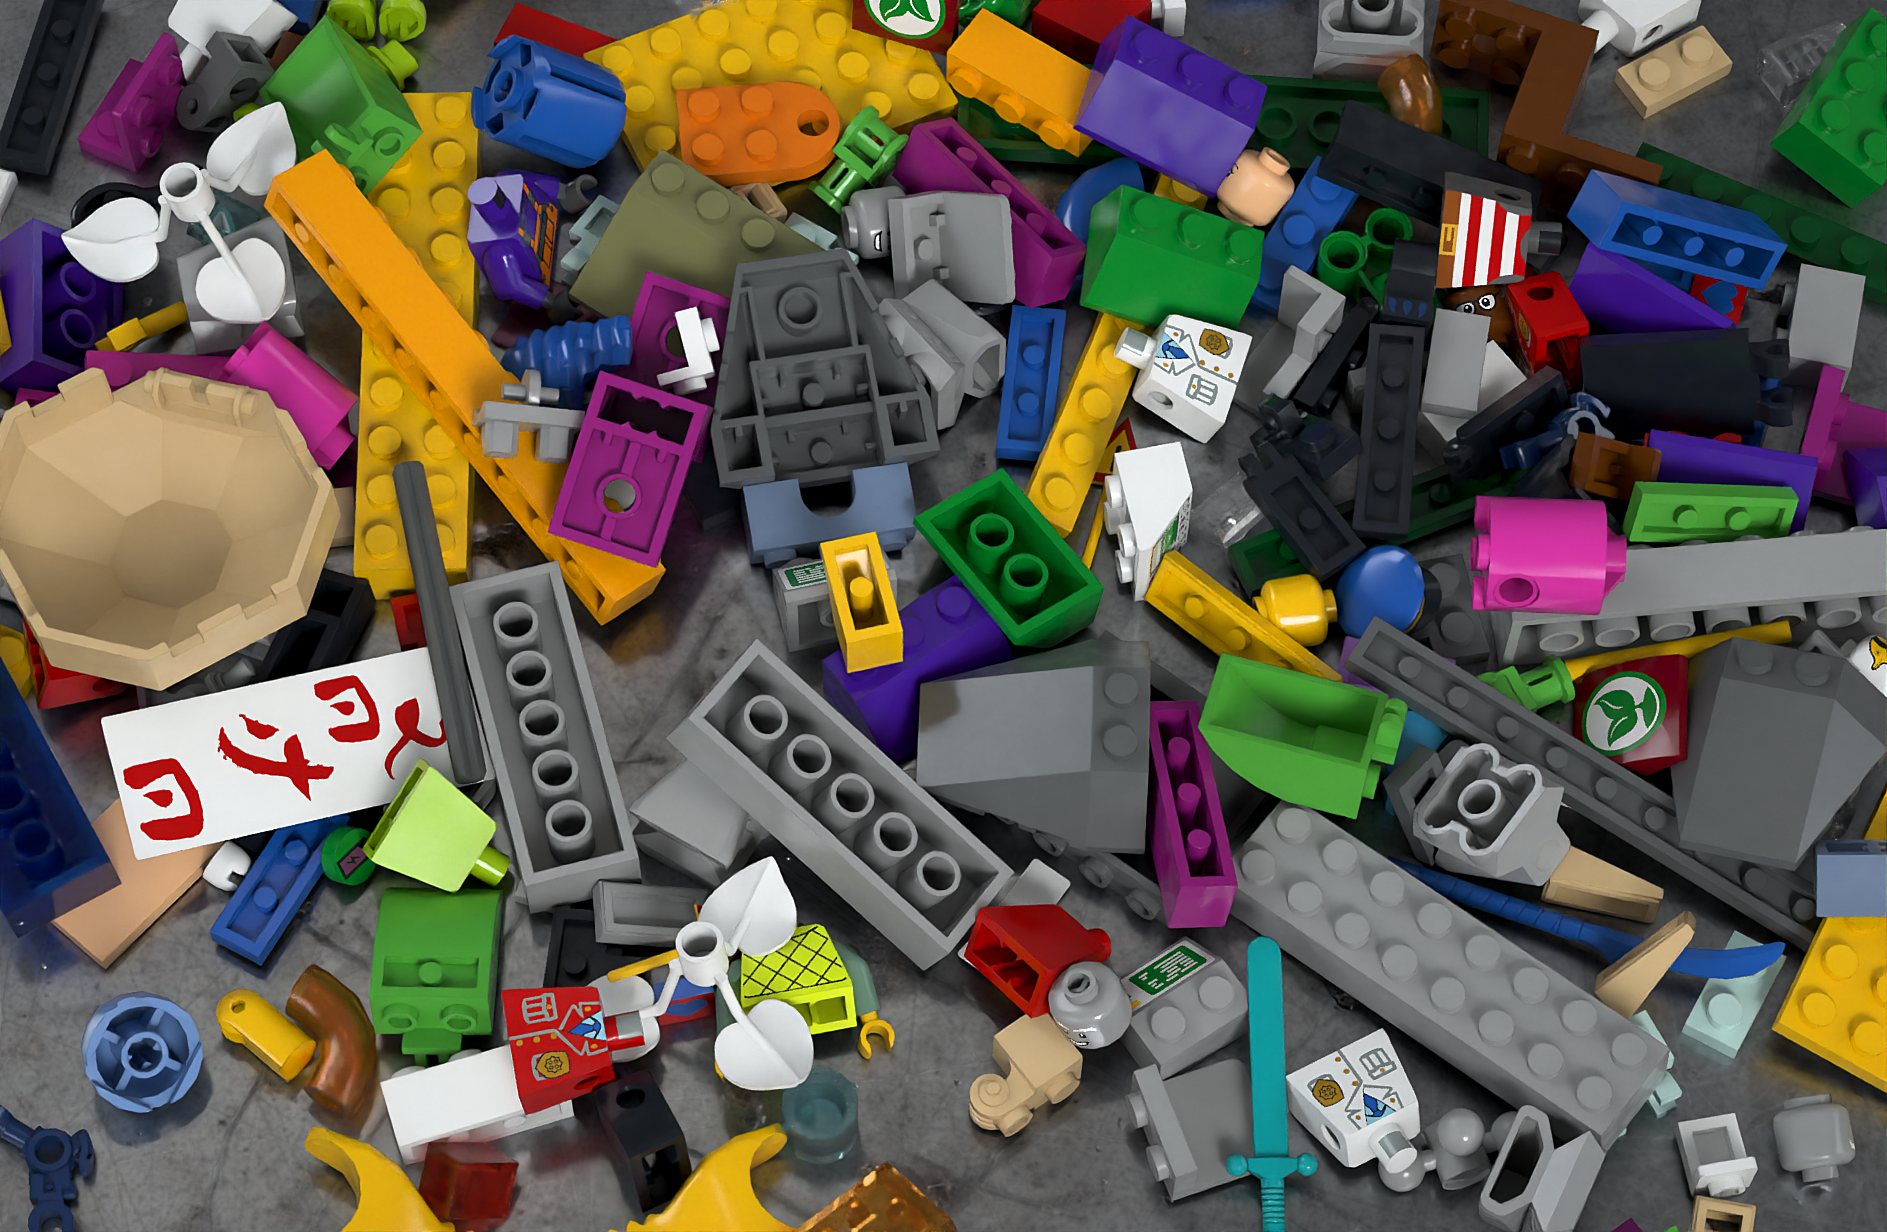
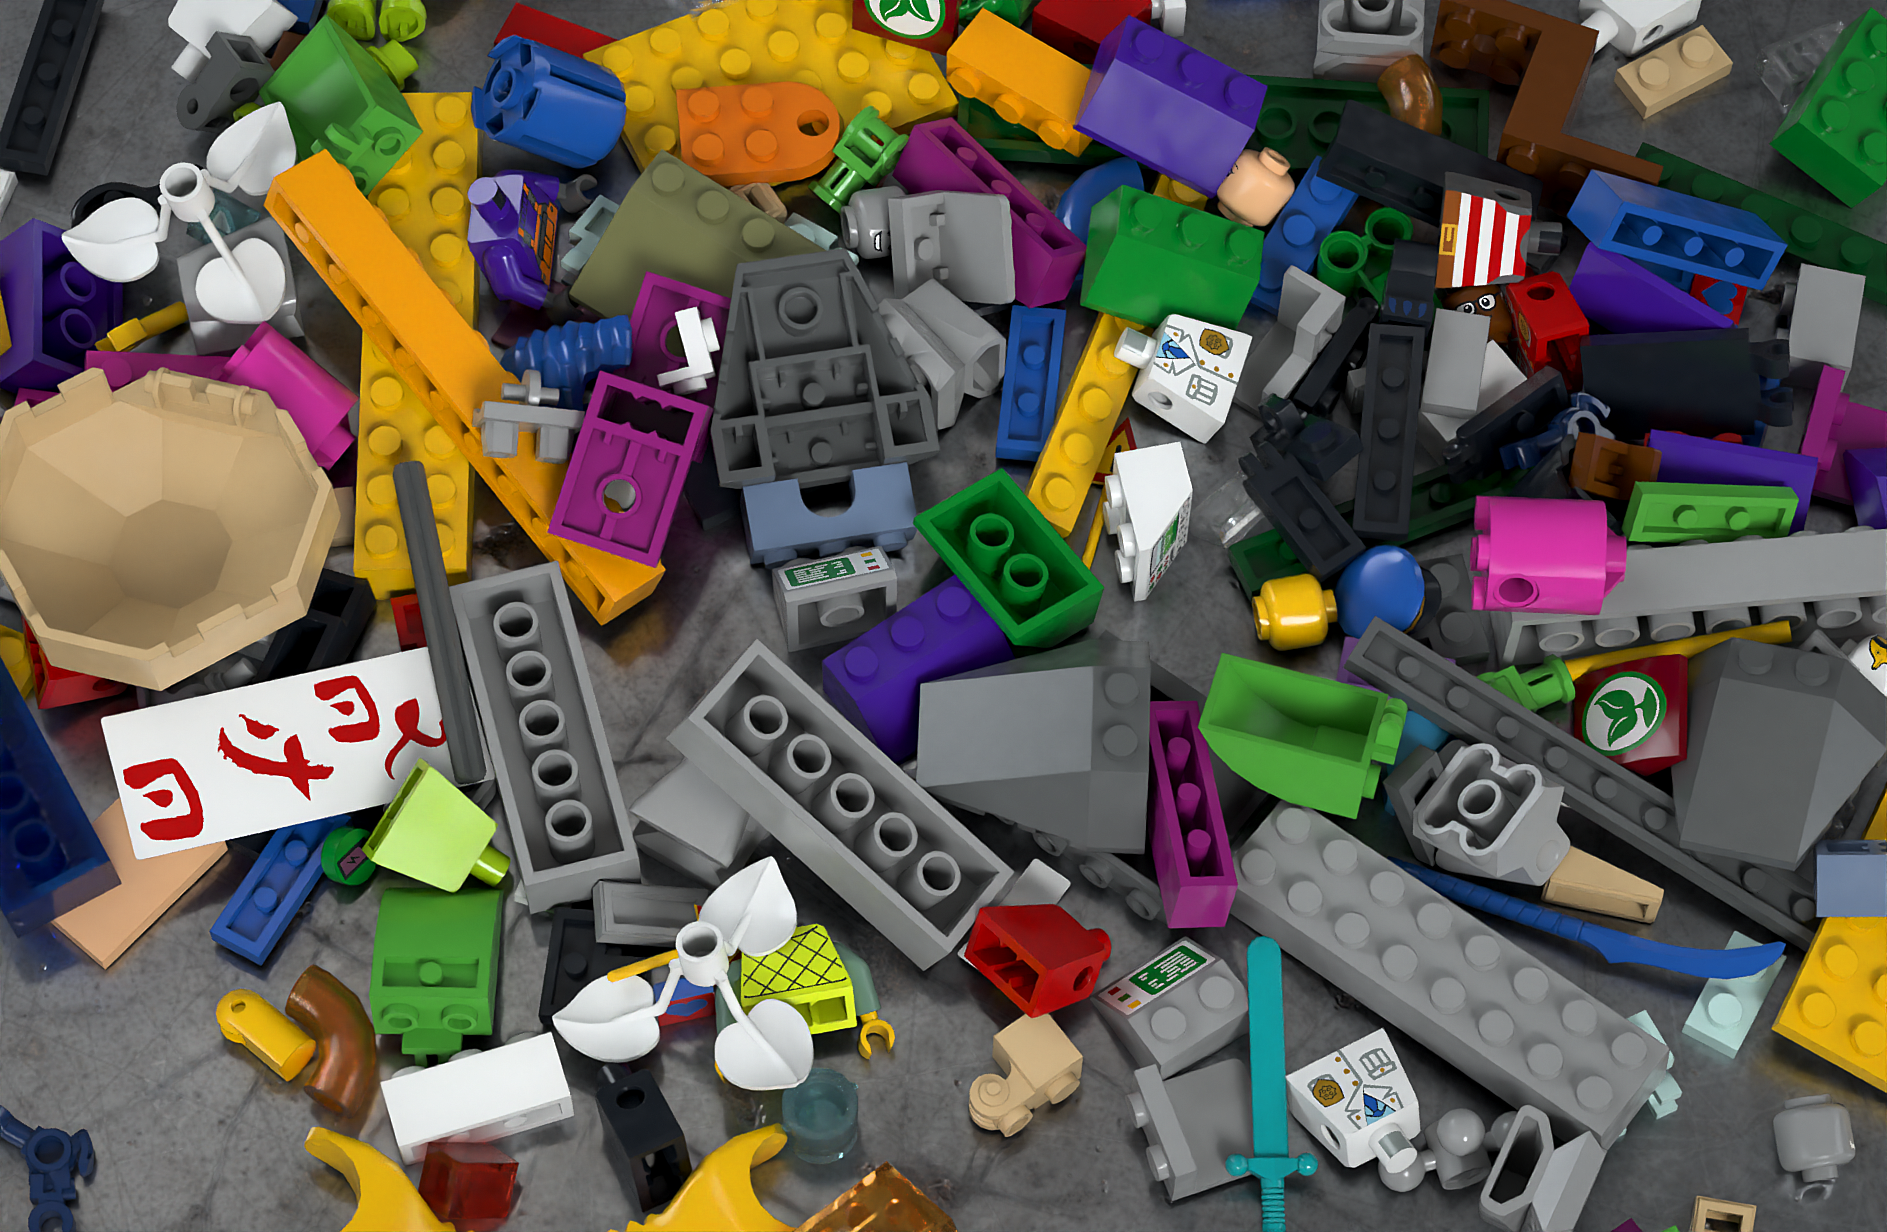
magenta bracket [78,32,187,174] -> none
medium blue cylinder [81,991,203,1113] -> none
white hinge [203,840,253,891] -> none
red torso [501,986,645,1115] -> none
yellow slope [820,531,903,673] -> none
light grey head [1048,961,1132,1049] -> none
yellow tile [1144,550,1344,683] -> none
tan slope [1594,910,1697,1020] -> none
white bracket [1674,1113,1758,1200] -> none

